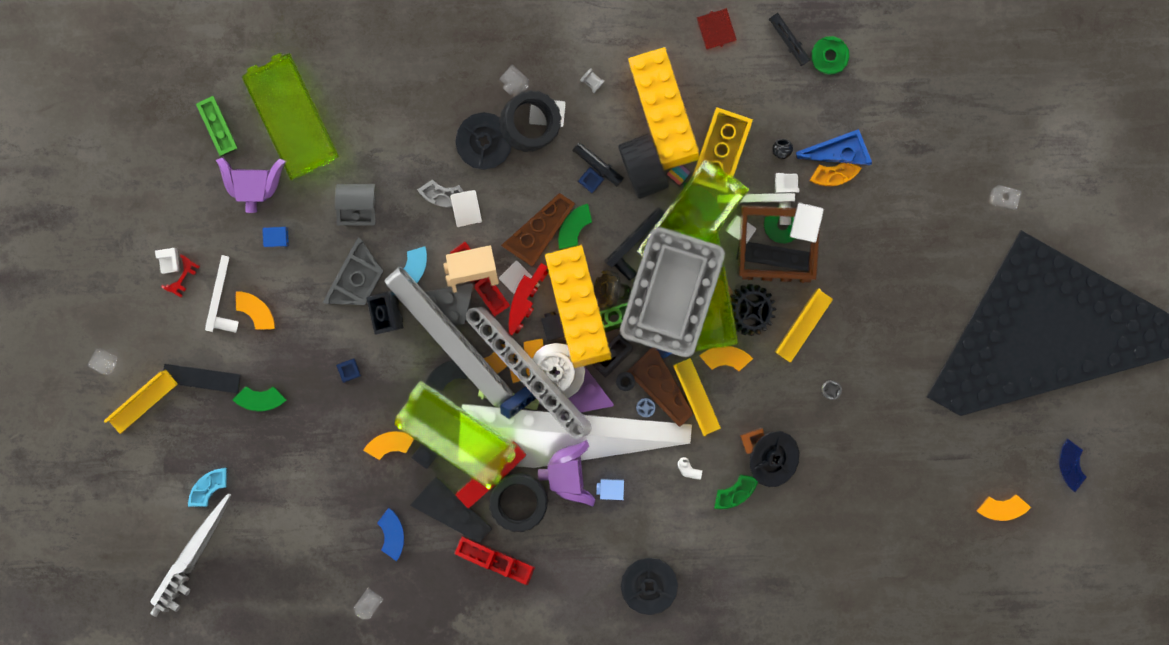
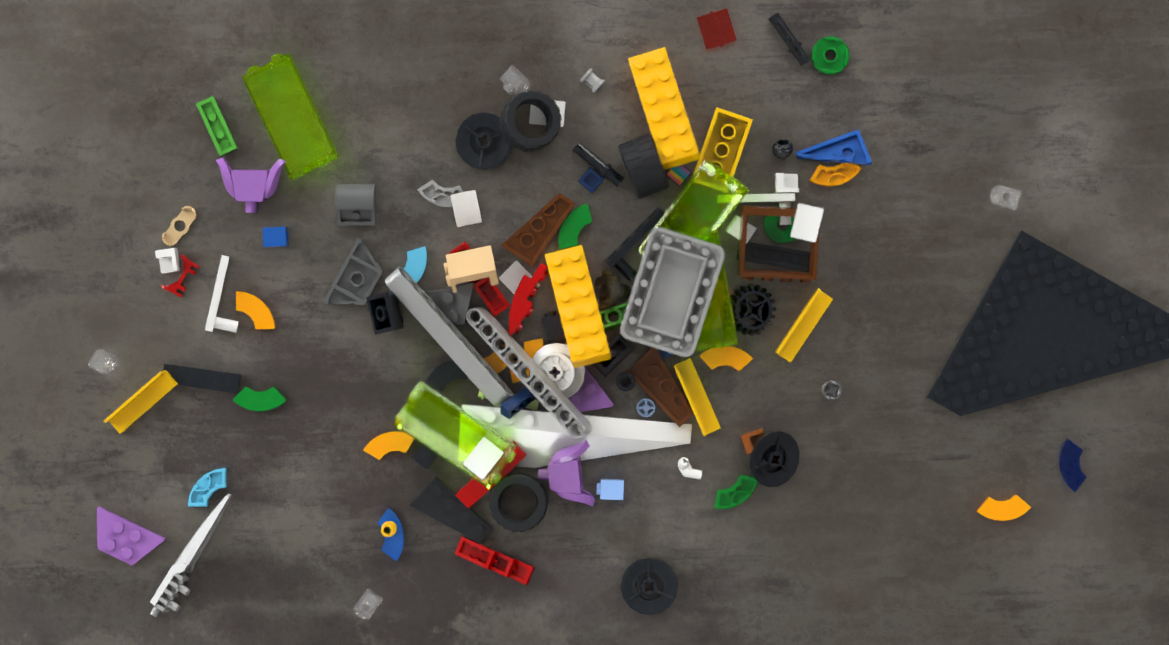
dark blue tile [336,358,361,383] -> none
none -> medium lavender wing [97,506,166,565]
none -> tan piece [162,206,197,246]
none -> yellow pin [381,521,397,537]
none -> white sticker [463,437,504,479]

